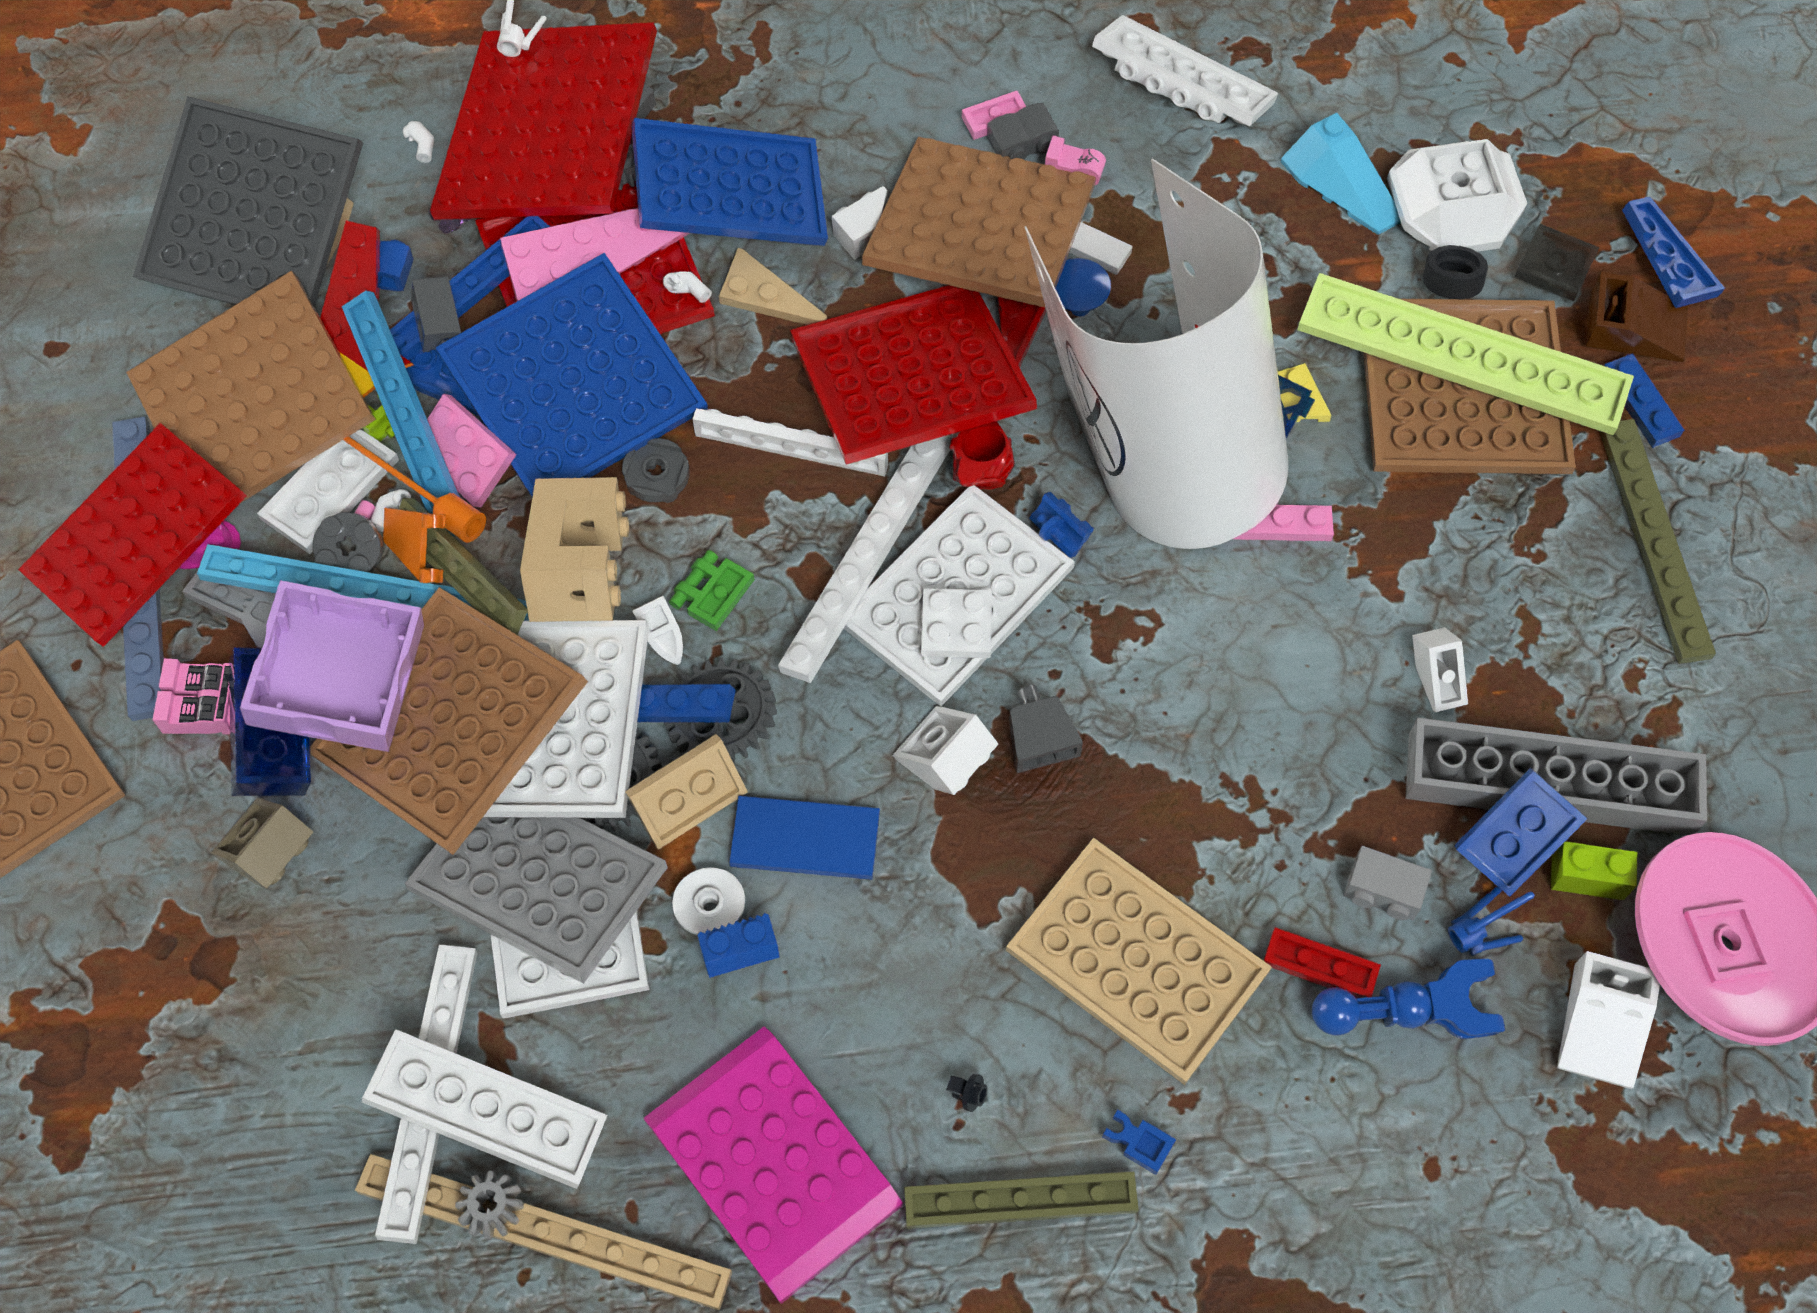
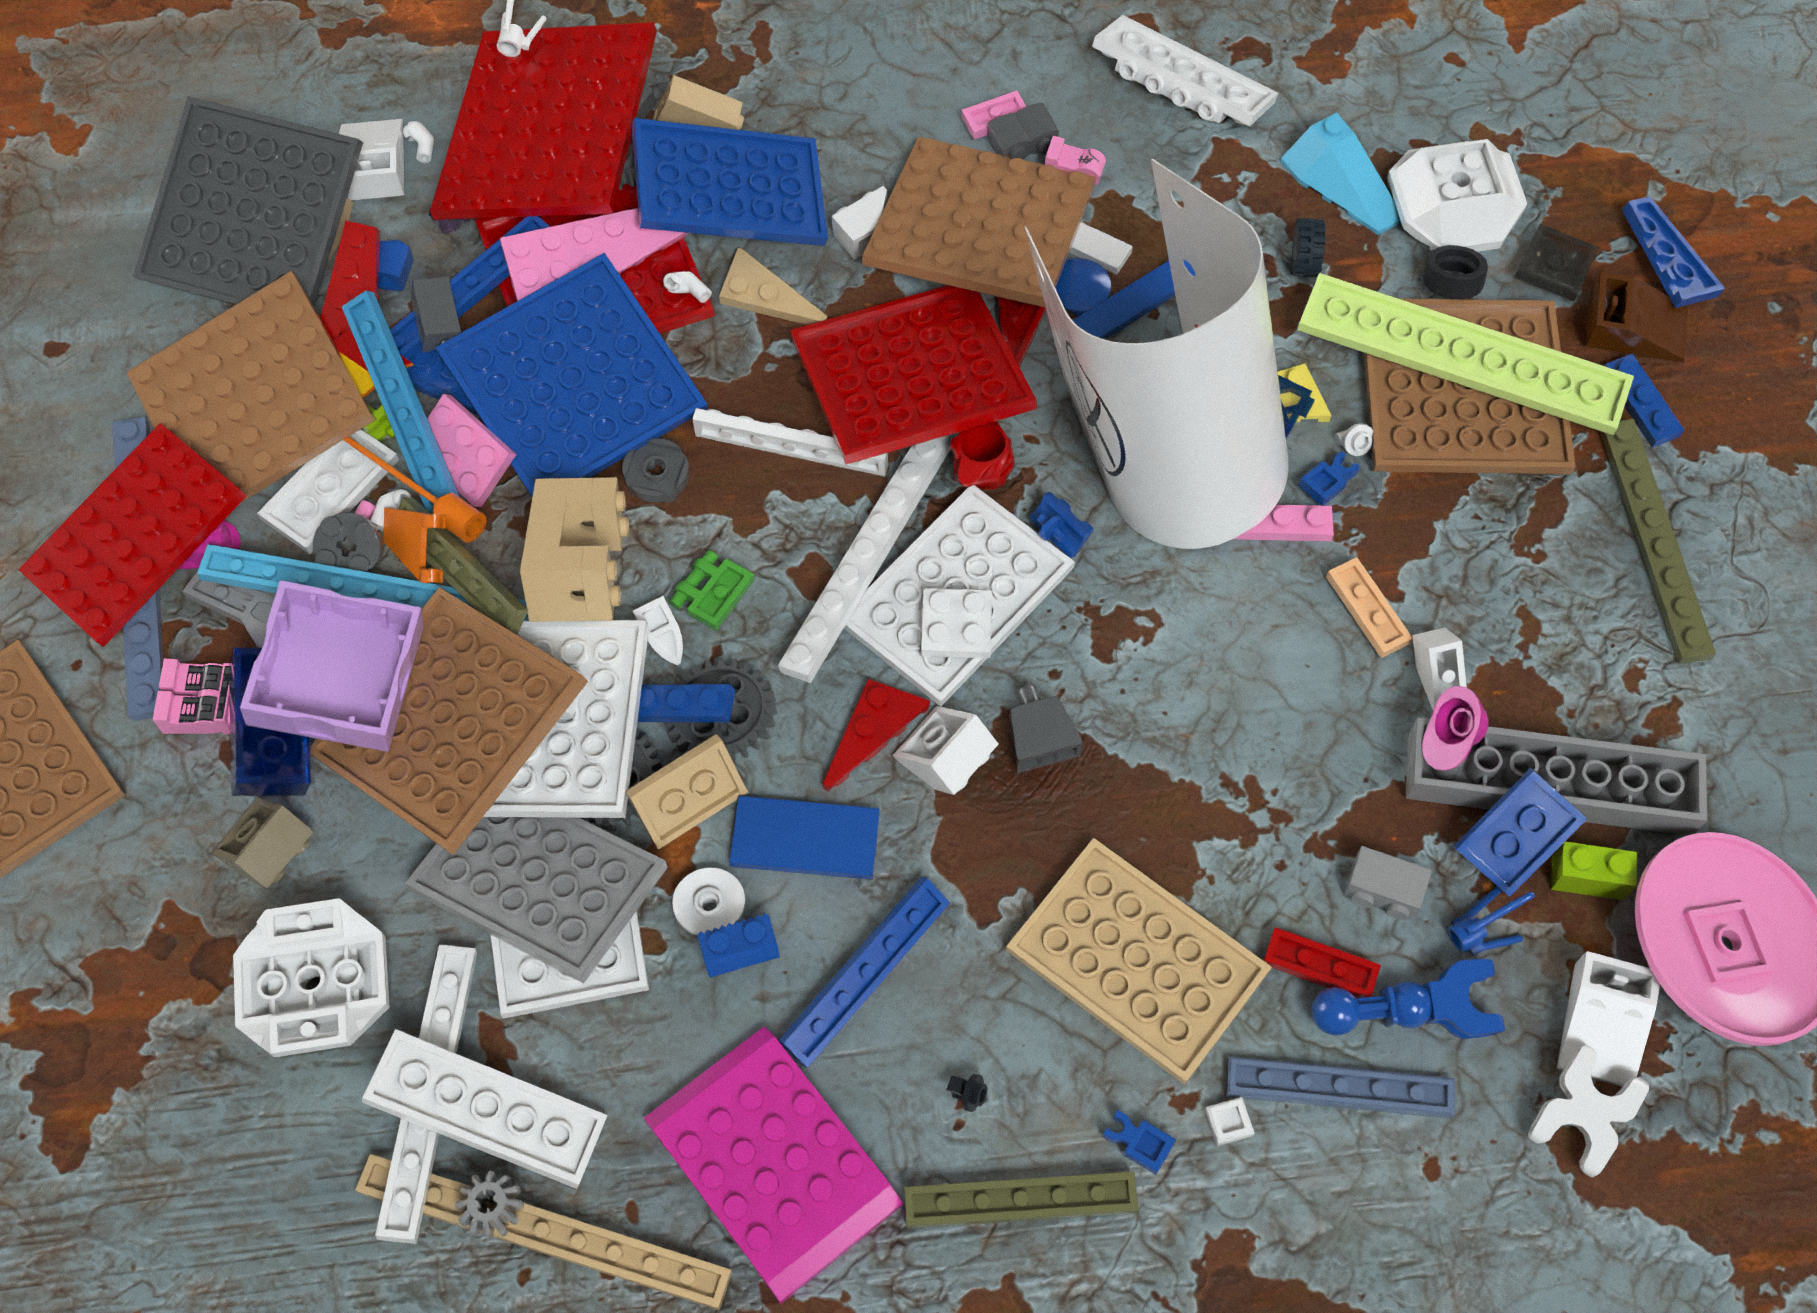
none -> white piece [233,898,390,1057]
none -> white slope [339,119,405,200]
none -> tan slope [652,75,744,130]
none -> blue plate [778,877,950,1068]
none -> red wing [823,679,930,792]
none -> blue tile [1072,260,1196,340]
none -> white tile [1205,1097,1254,1146]
none -> sand blue tile [1226,1057,1455,1119]
none -> black wheel [1291,218,1326,277]
none -> blue plate [1298,451,1360,506]
none -> light nougat plate [1326,557,1413,658]
none -> white plate [1335,423,1374,456]
none -> piece [1422,686,1489,771]
none -> white piece [1528,1044,1649,1178]

